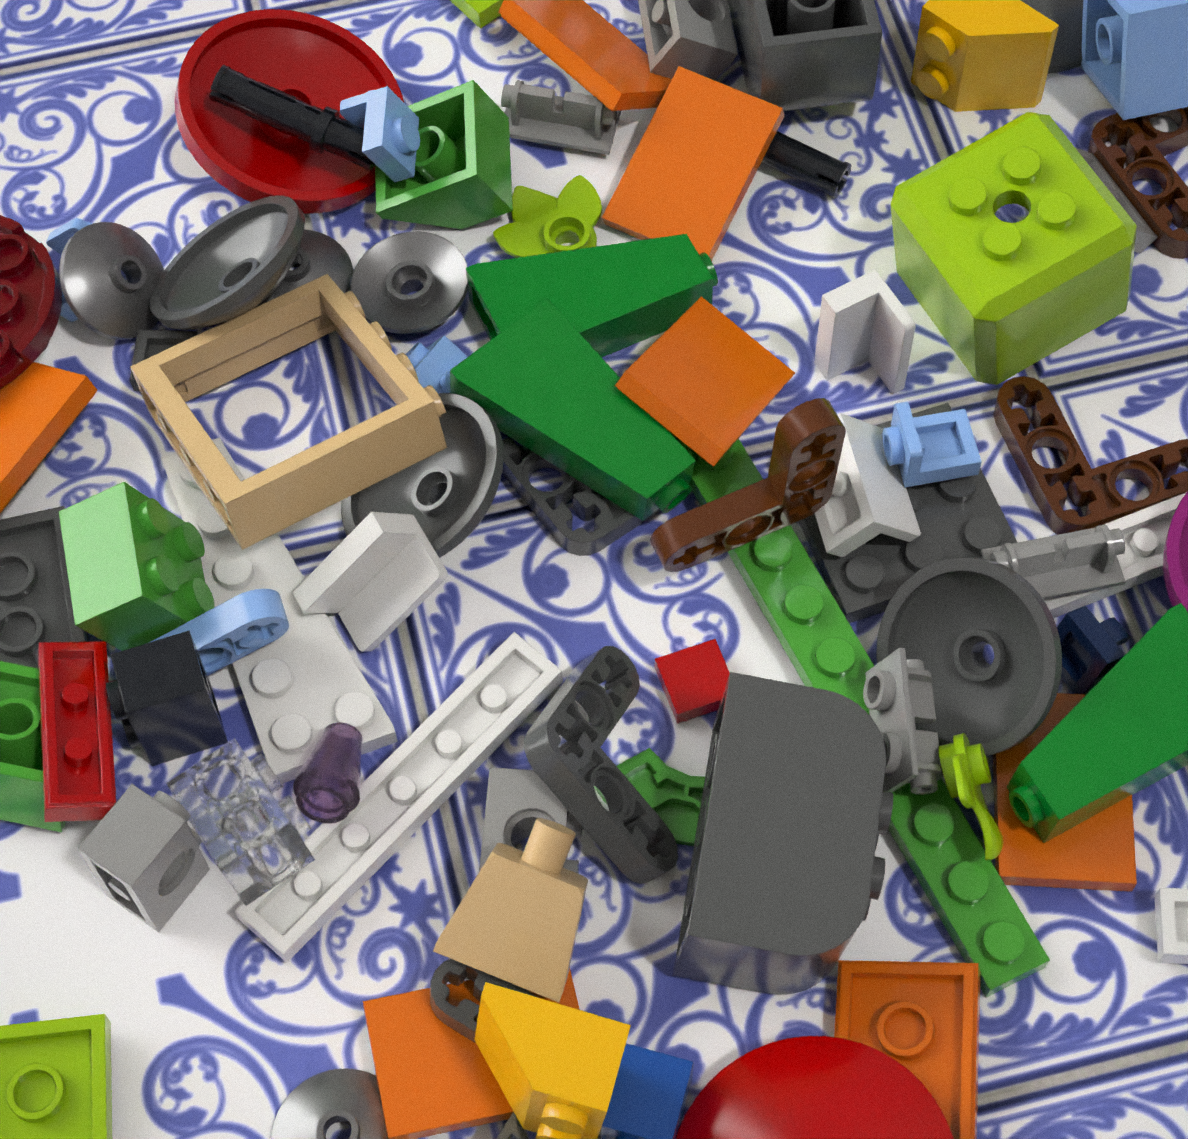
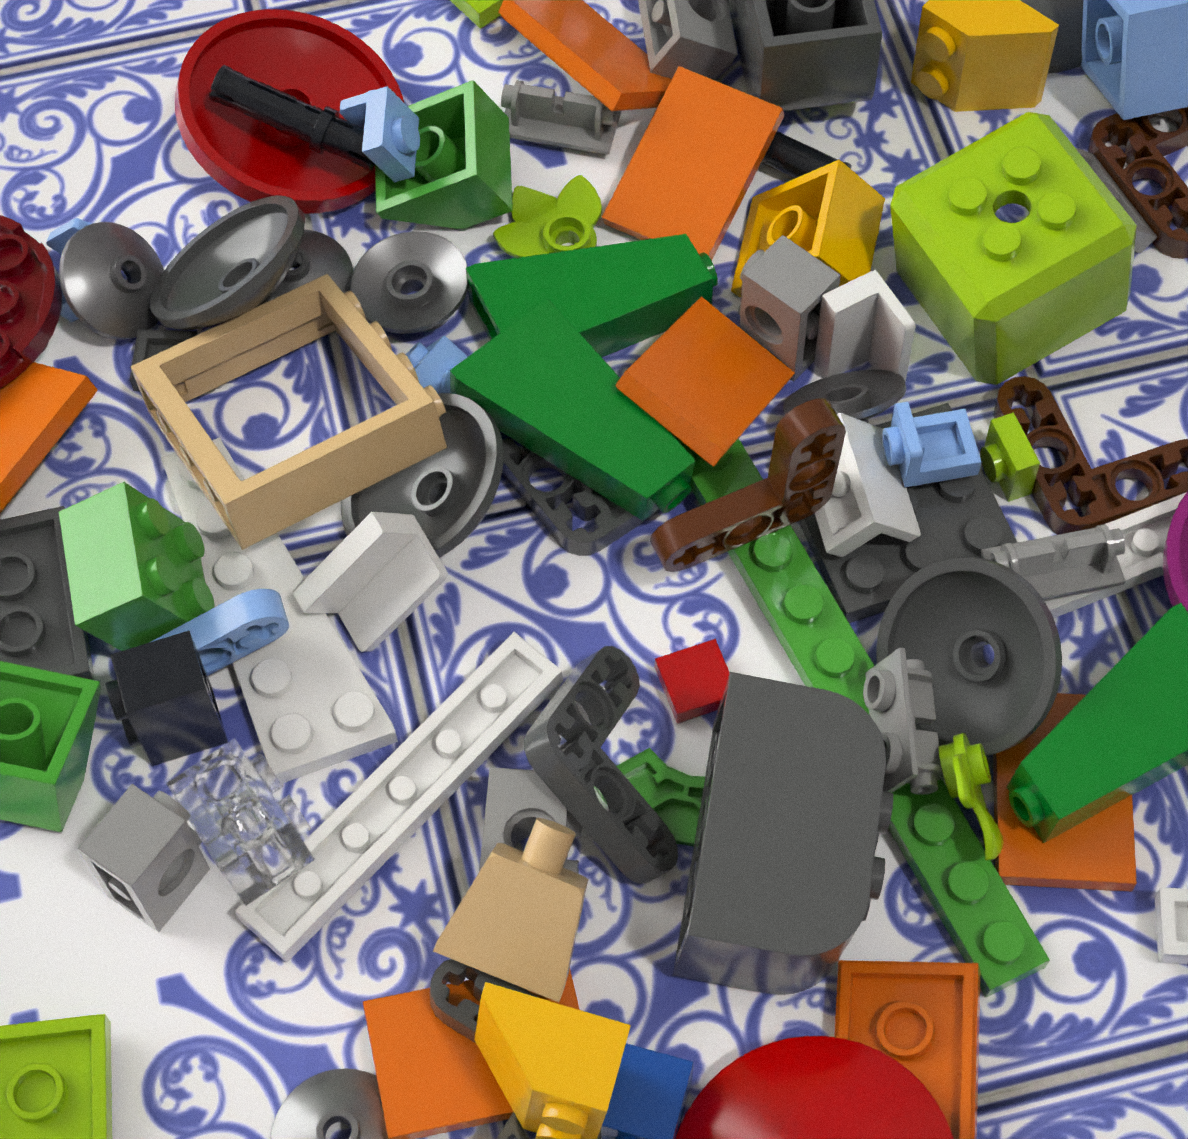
red tile [38,641,116,822] -> none
clear purple cone [293,722,363,823] -> none
dark blue tile [1057,605,1131,695] -> none
none -> yellow slope [731,159,885,297]
none -> light grey brick [738,235,841,382]
none -> flat silver dish [783,370,906,423]
none -> lime plate [980,412,1040,502]

